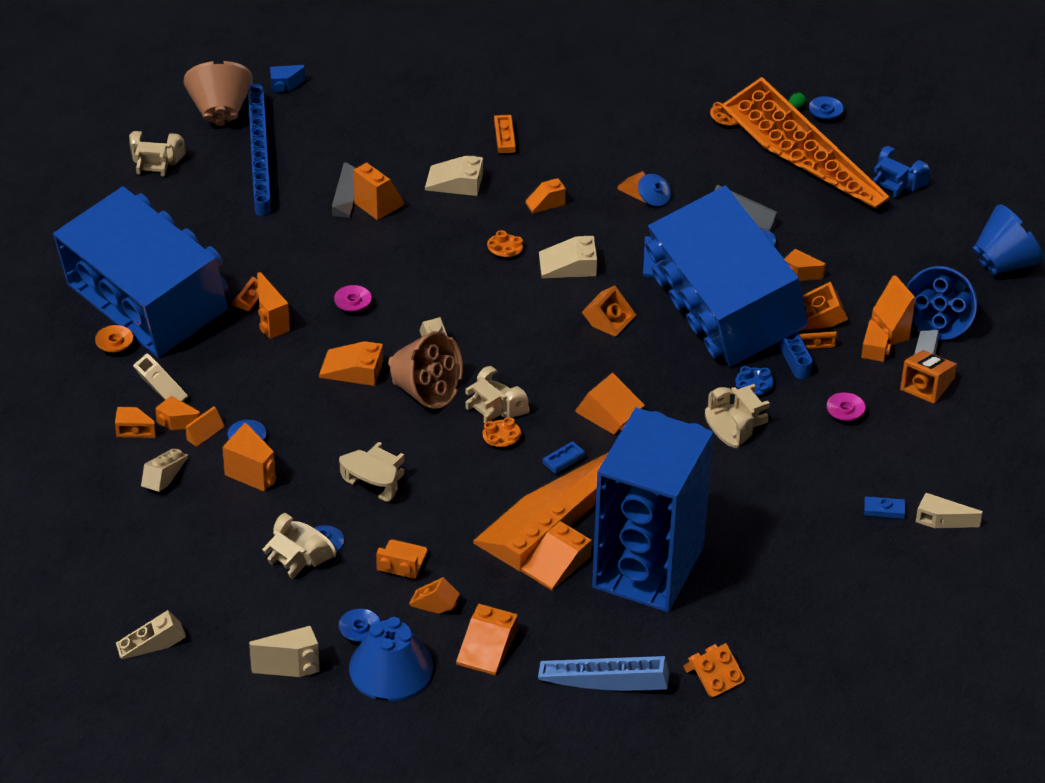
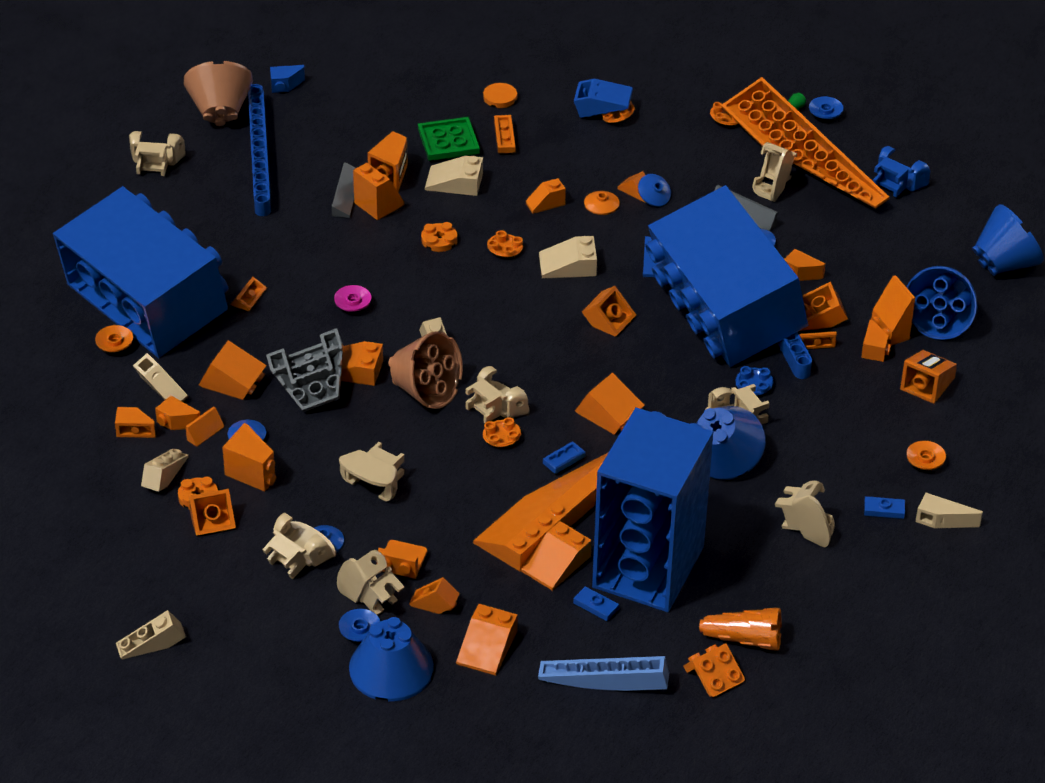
tan slope [249,626,320,677] -> none
orange slope [257,272,290,339] -> none
dark pink dish [827,392,865,421] -> none
light grey tile [914,330,940,355] -> none
none -> orange plate [178,476,218,510]
none -> orange slope [189,489,236,536]
none -> orange slope [199,340,266,400]
none -> dark grey wedge [266,328,343,412]
none -> tan piece [337,550,404,615]
none -> orange slope [368,131,407,192]
none -> green plate [418,117,480,161]
none -> orange plate [421,222,457,252]
none -> orange tile [483,83,517,108]
none -> blue plate [573,586,619,621]
none -> blue slope [574,79,633,118]
none -> orange dish [584,191,620,215]
none -> orange dish [602,100,635,123]
none -> blue cone [696,406,766,480]
none -> orange cone [699,608,782,650]
none -> tan piece [752,142,797,202]
none -> tan piece [775,480,835,547]
none -> orange dish [906,441,946,470]

